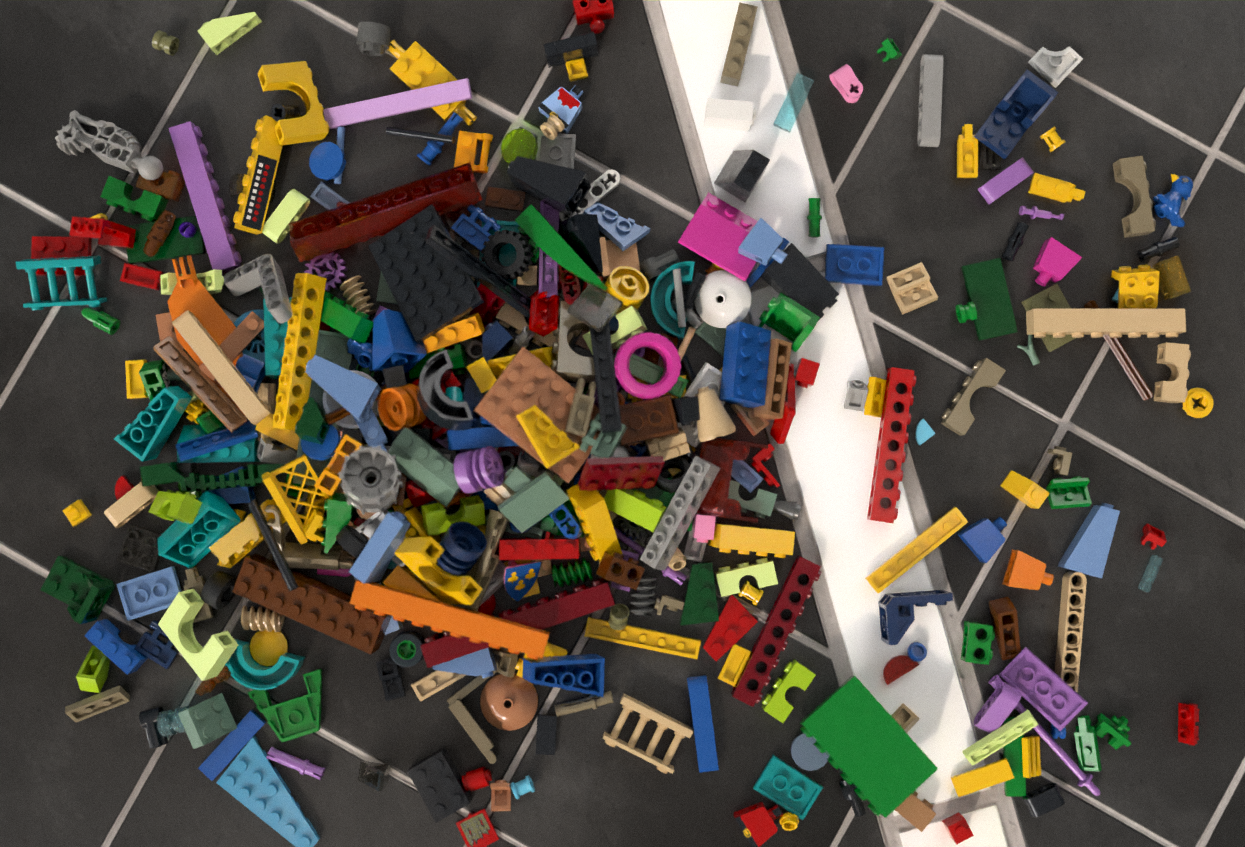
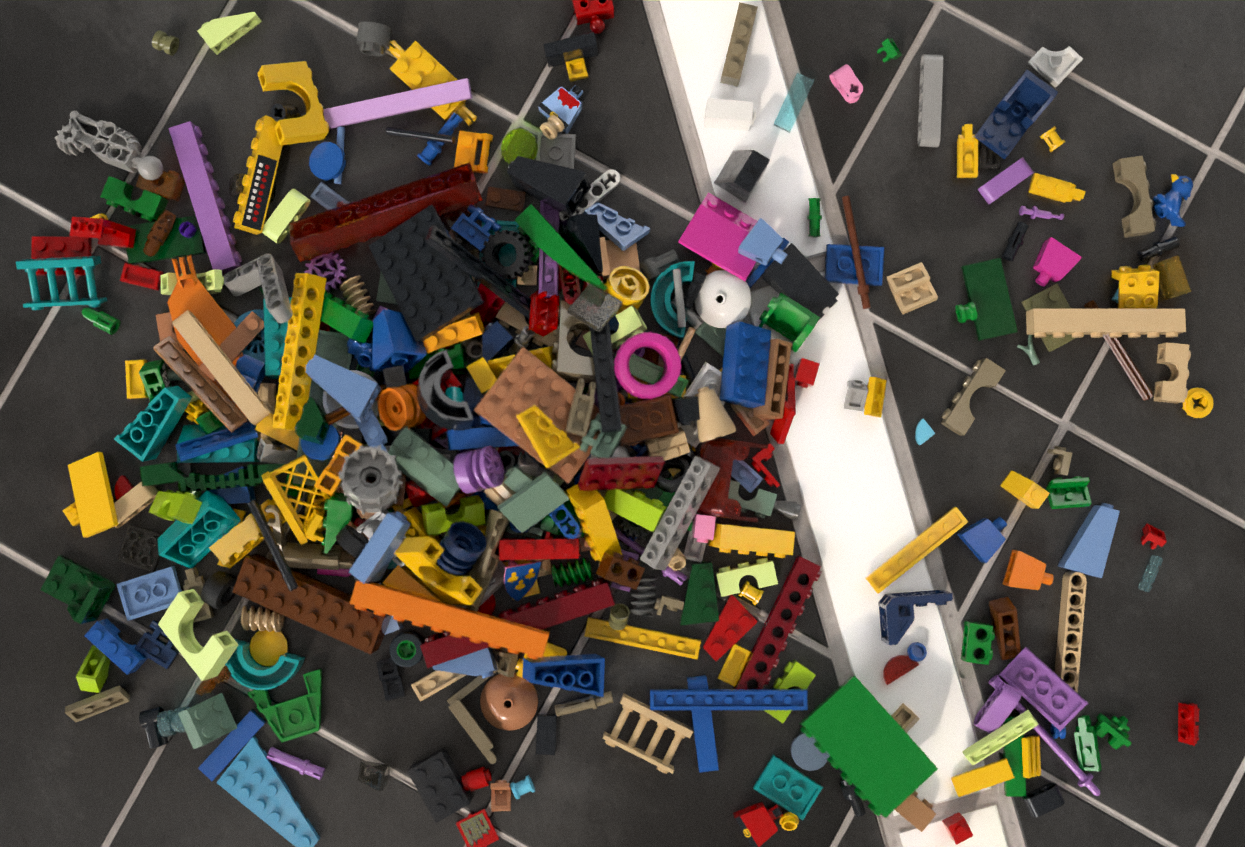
red brick [867,367,916,524] -> none
none -> yellow tile [68,452,118,538]
none -> blue tile [650,689,808,710]
none -> copper bar [842,196,871,309]

